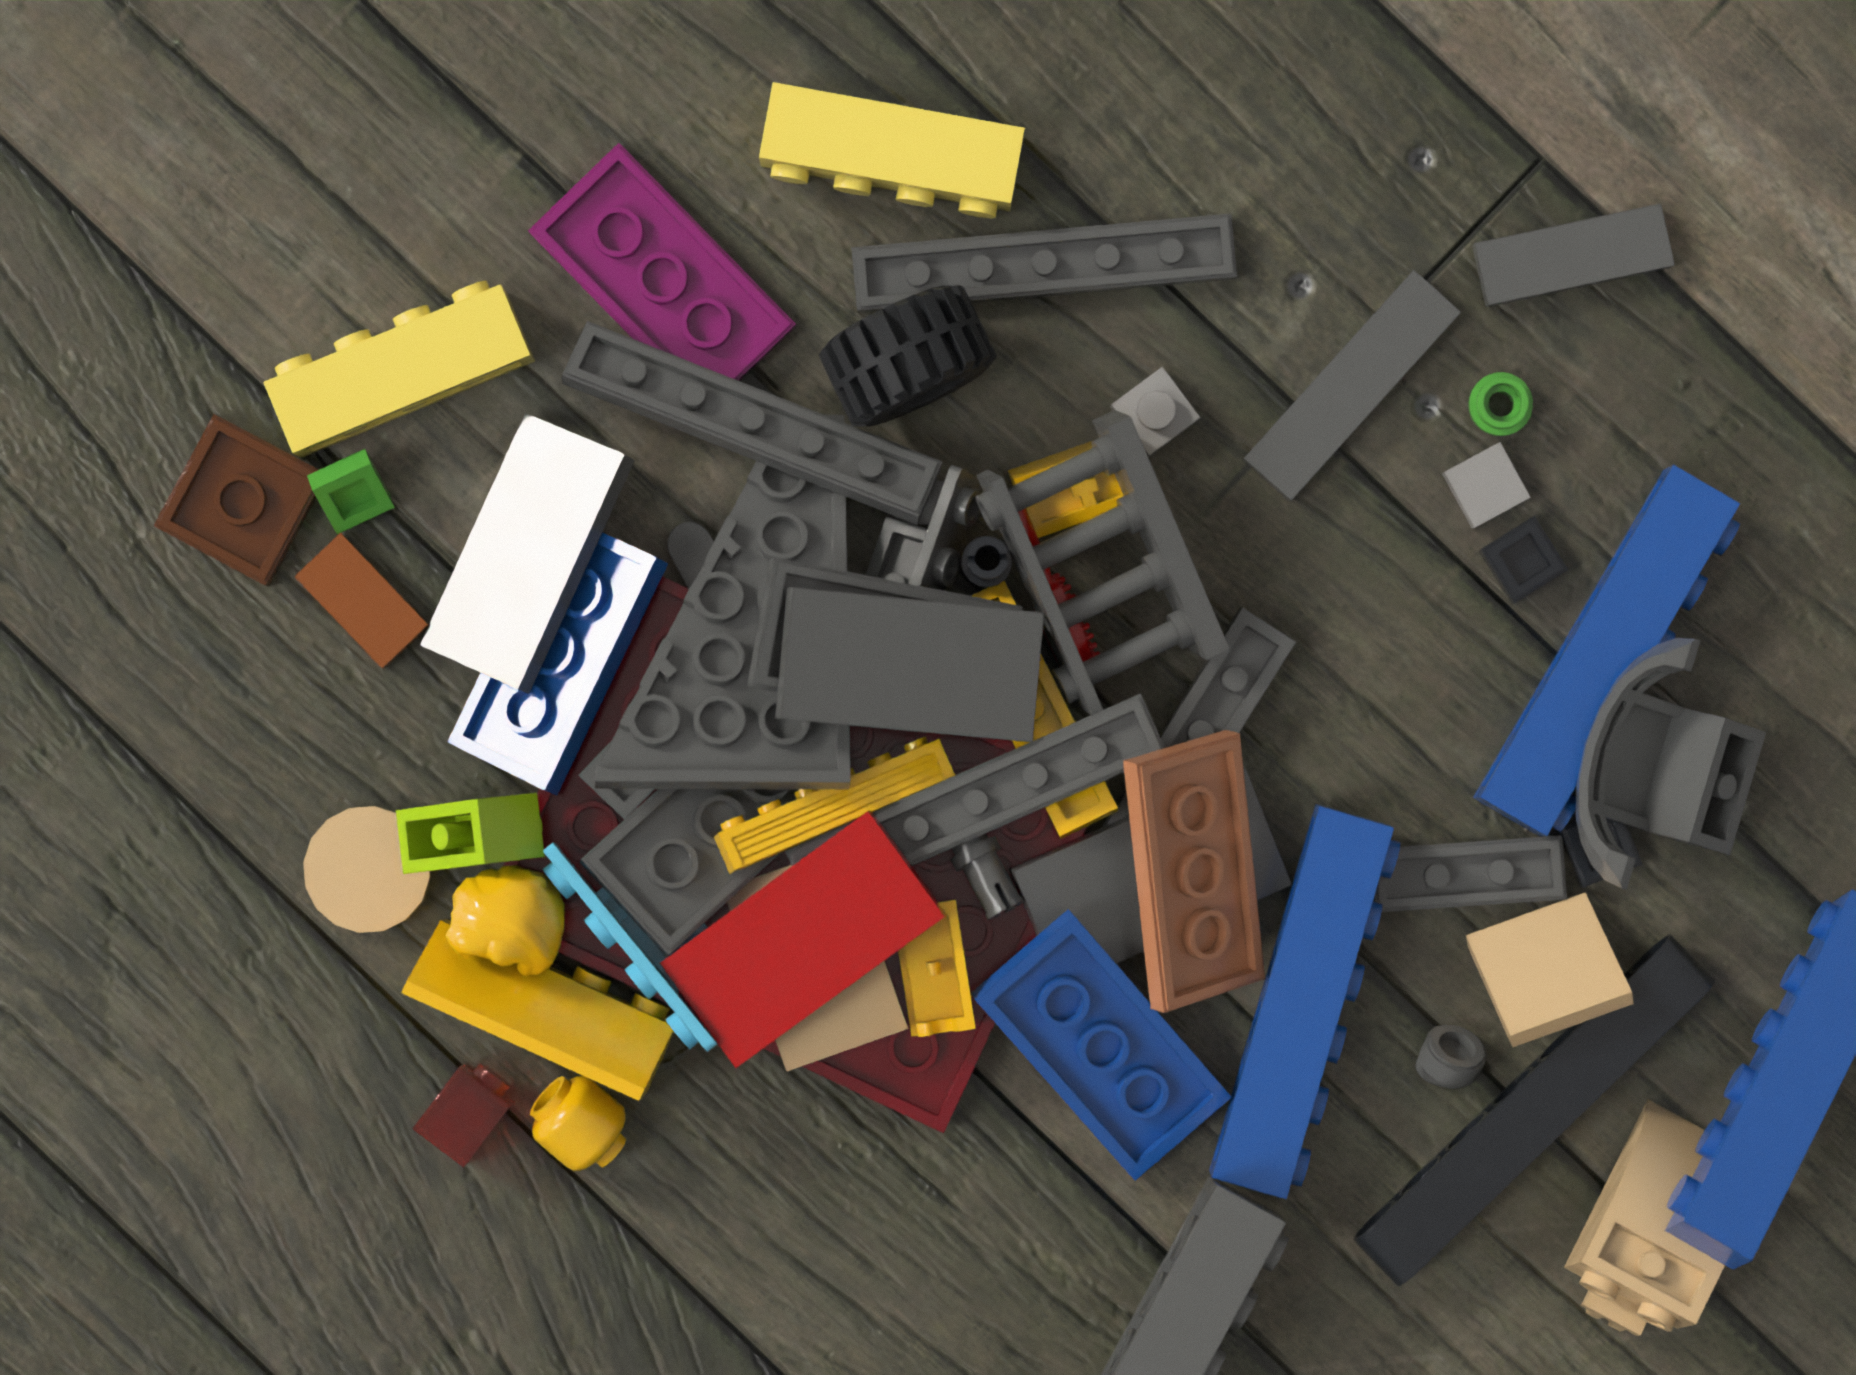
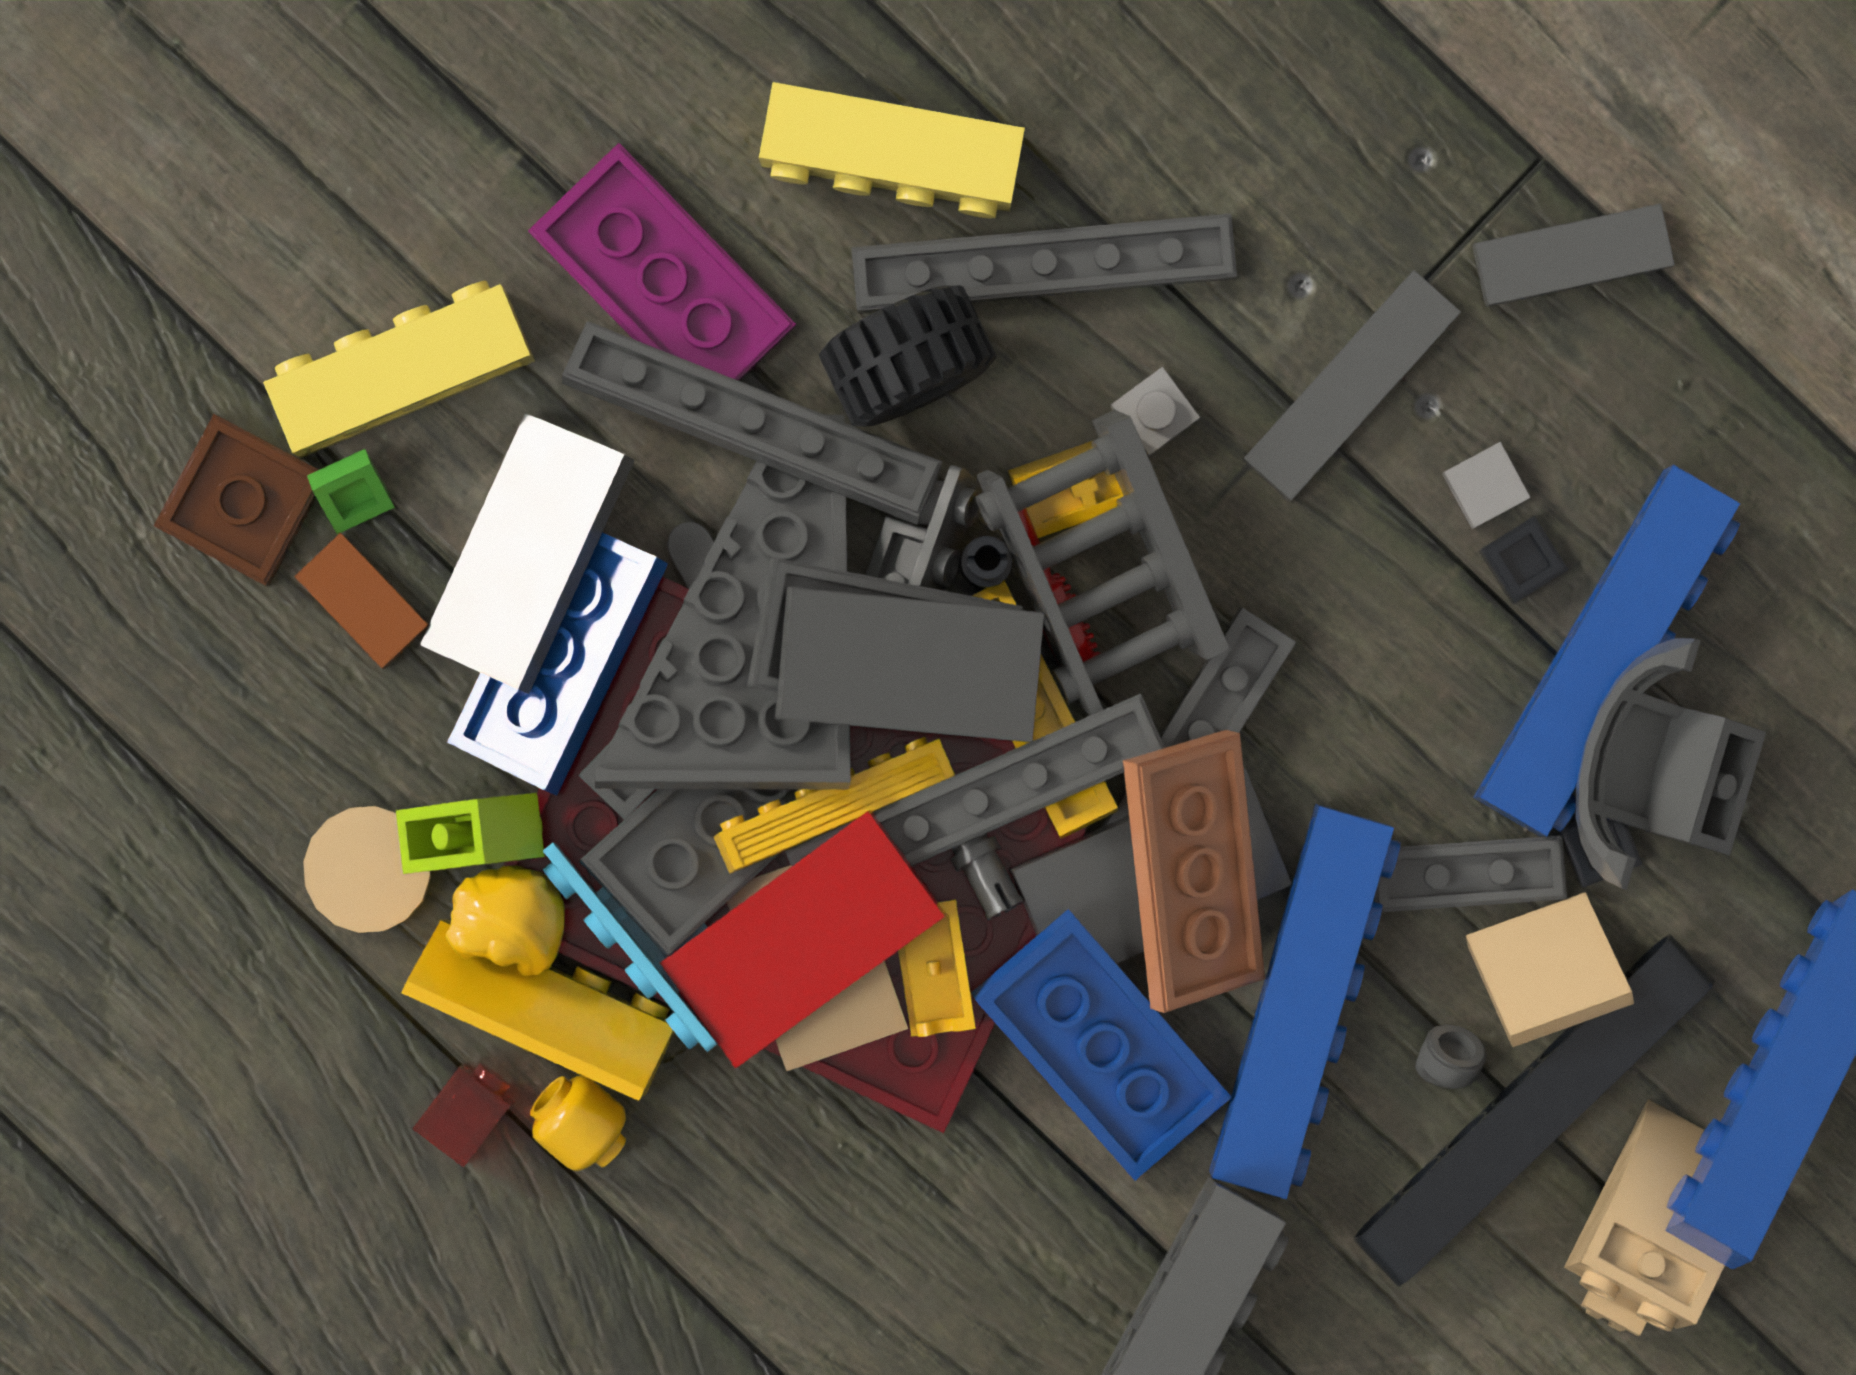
bright green plate [1468,372,1533,436] -> none

